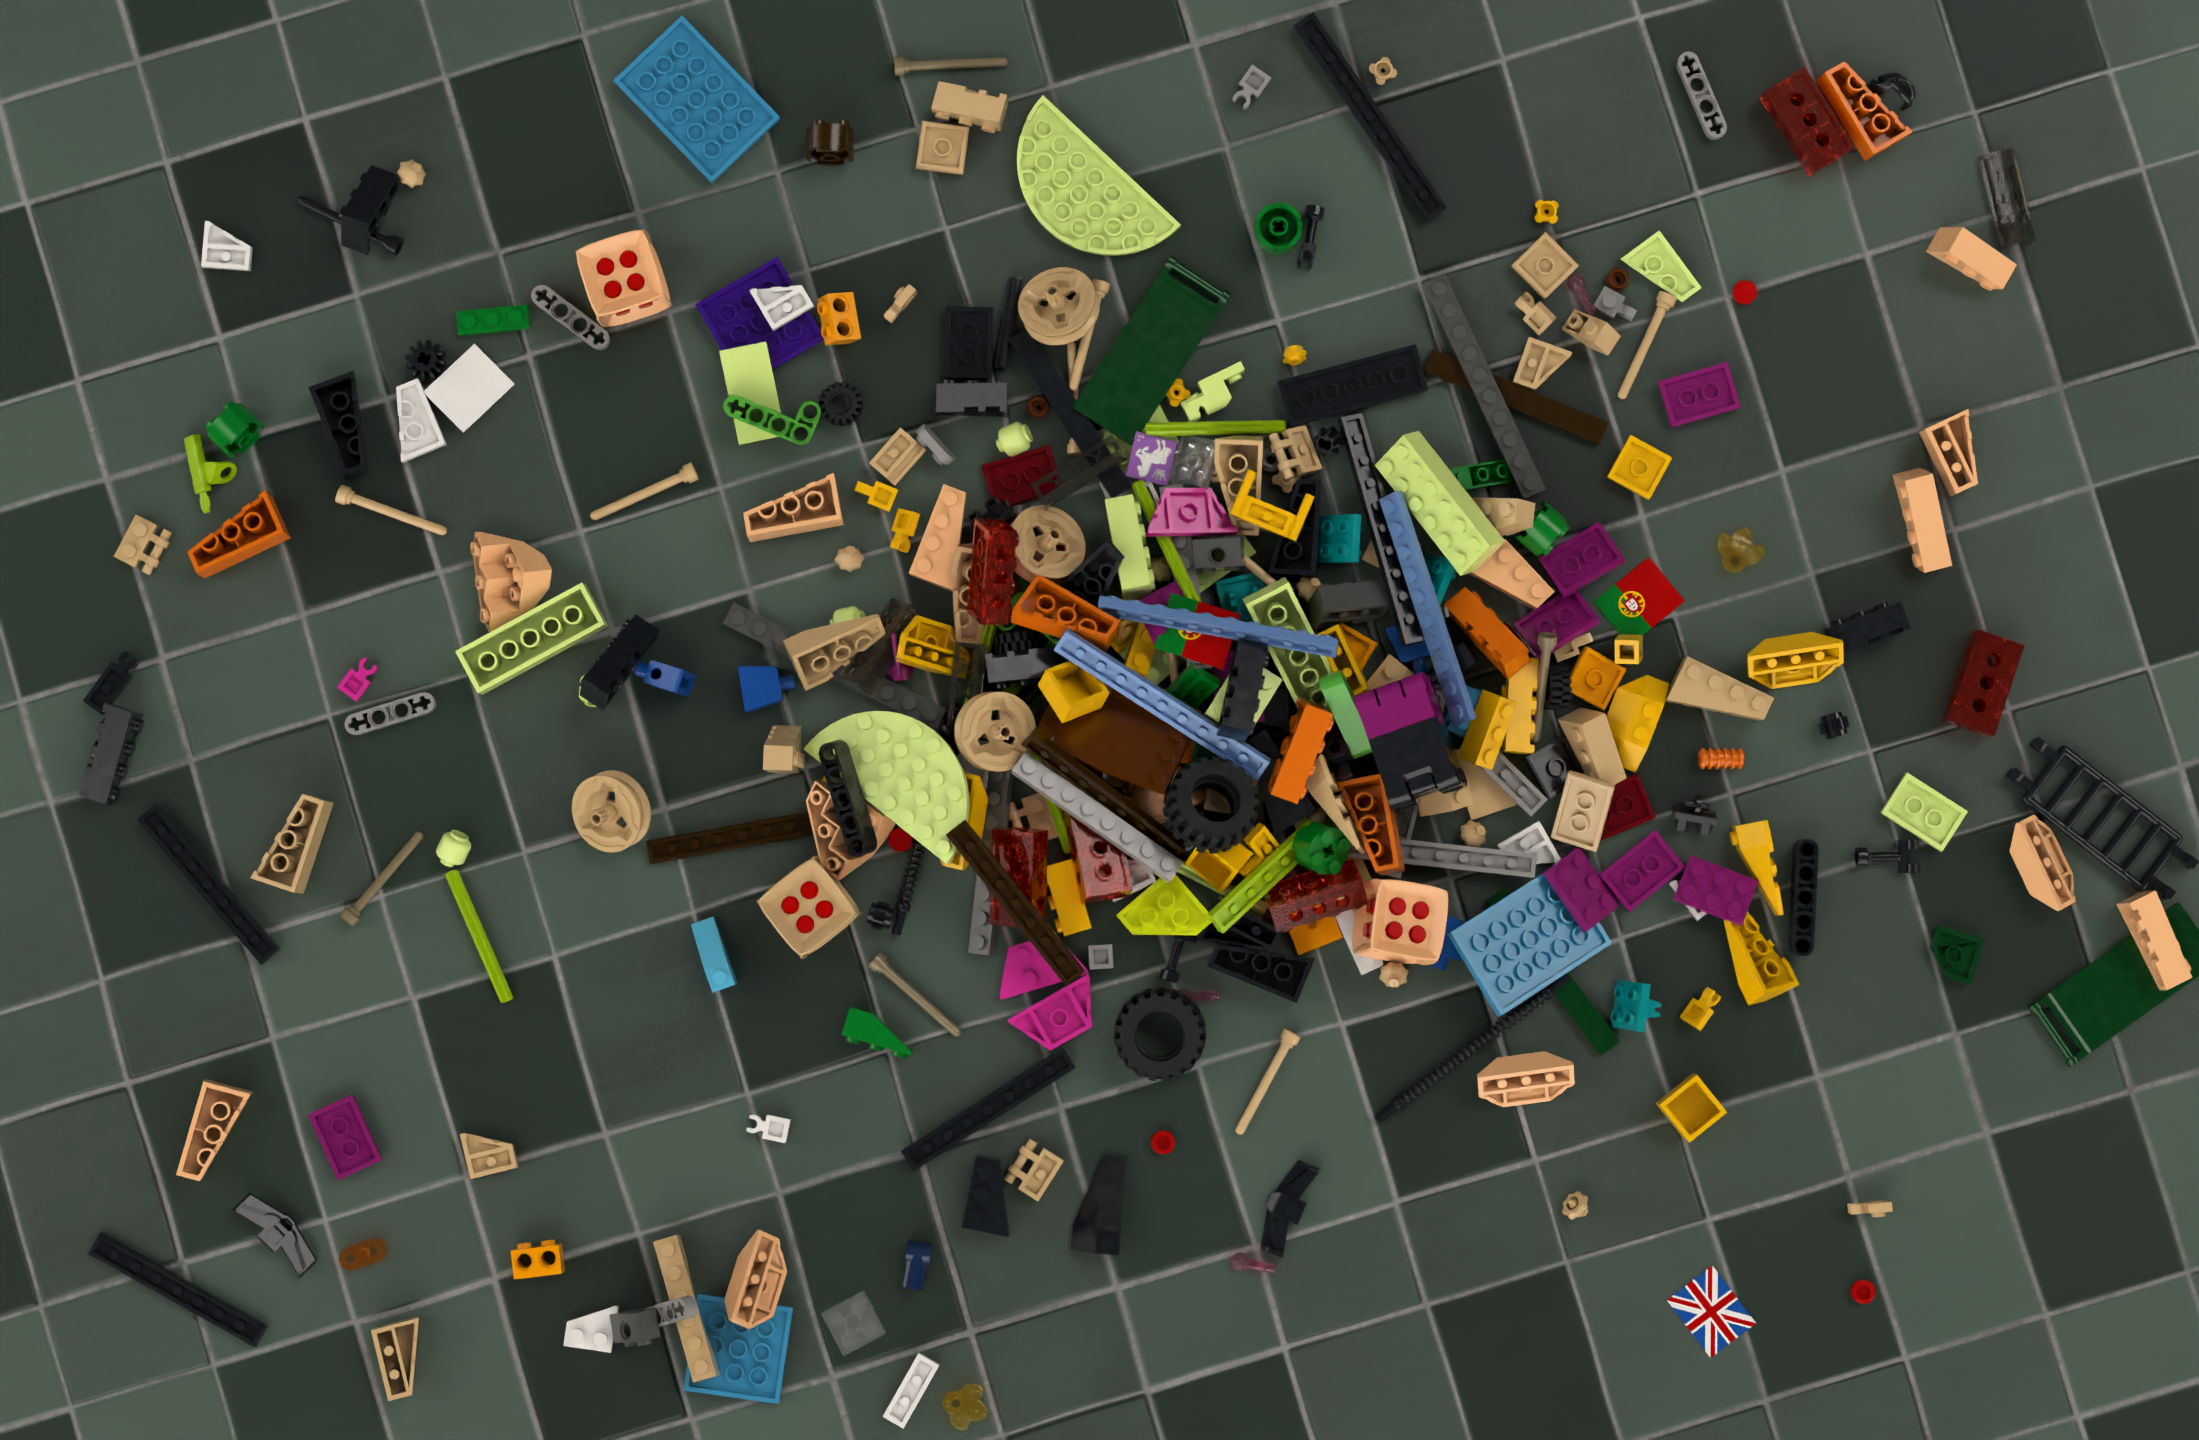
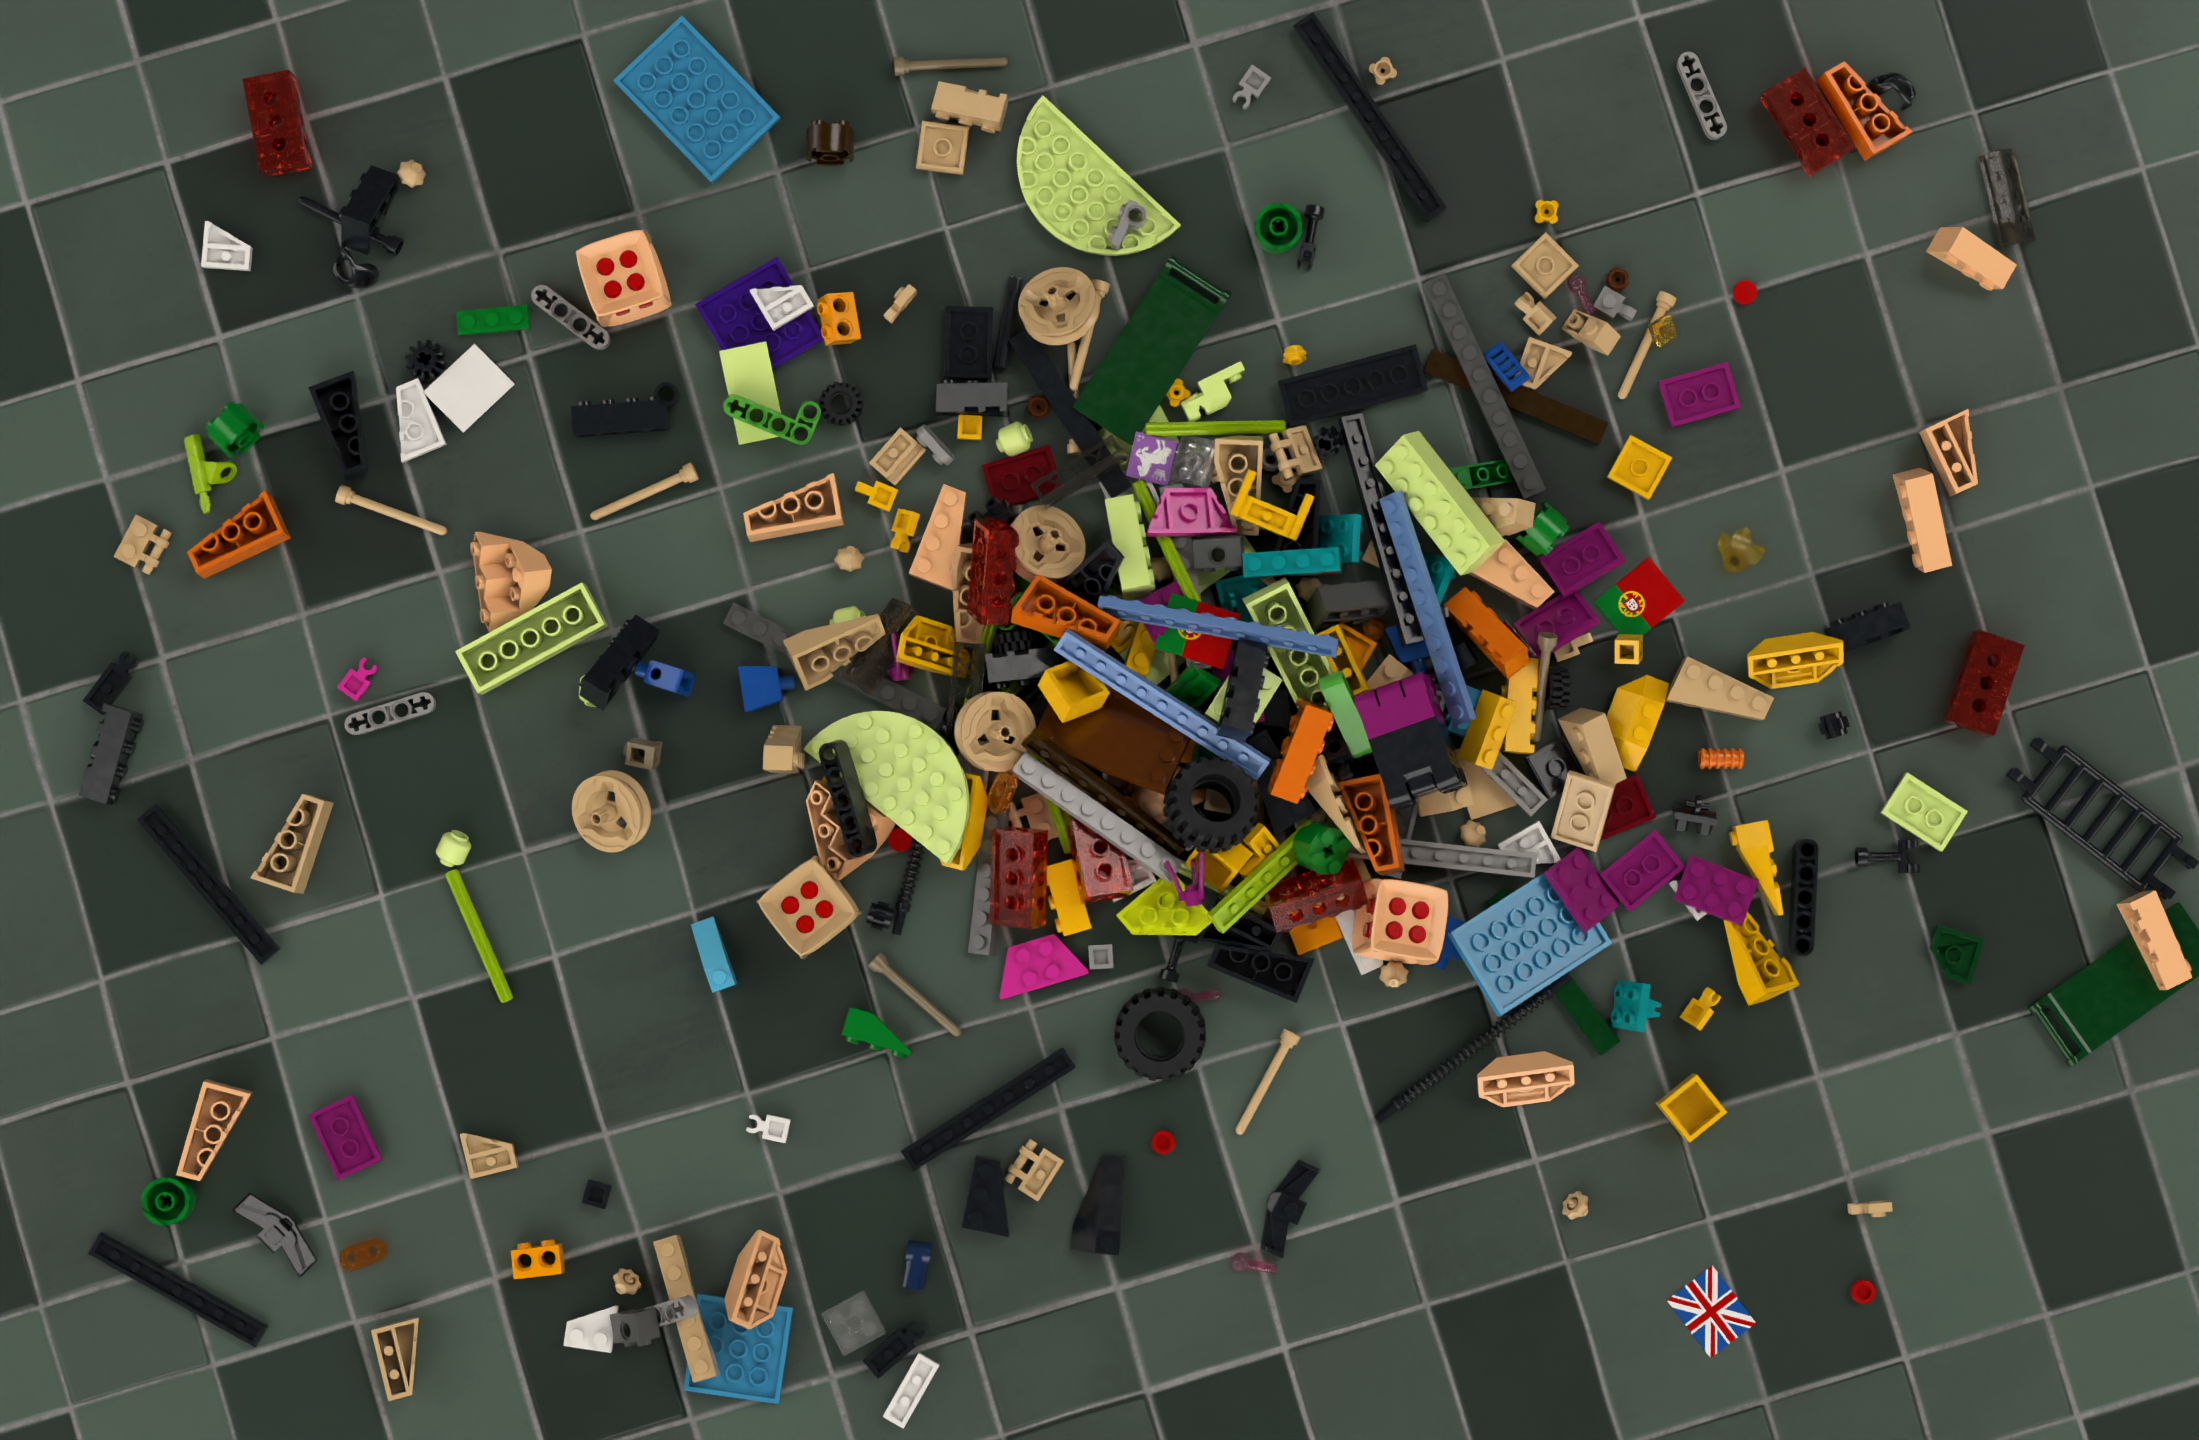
dark tan piece [339,831,424,927] -> none
dark brown tile [646,811,813,864] -> none
clear yellow plate [942,1383,988,1431] -> none
dark brown tile [946,819,1085,986] -> none
dark pink wing [1007,974,1092,1051] -> none
light orange plate [1569,646,1627,711] -> none
yellowish green wing [1620,231,1702,302] -> none
light nougat wedge [2009,814,2076,911] -> none
none -> green brick [141,1175,197,1226]
none -> clear red brick [242,70,312,177]
none -> black piece [332,246,379,289]
none -> black hinge [571,382,680,438]
none -> black plate [582,1179,612,1209]
none -> tan piece [613,1268,641,1295]
none -> dark tan brick [623,737,662,770]
none -> black plate [863,1320,925,1379]
none -> yellow plate [957,415,983,441]
none -> clear orange plate [988,771,1018,813]
none -> light grey plate [1108,199,1146,250]
none -> magenta plant [1165,851,1205,906]
none -> teal brick [1242,547,1342,580]
none -> clear orange plate [1363,619,1385,640]
none -> blue slope [1483,342,1531,392]
none -> clear yellow tile [1648,314,1678,347]

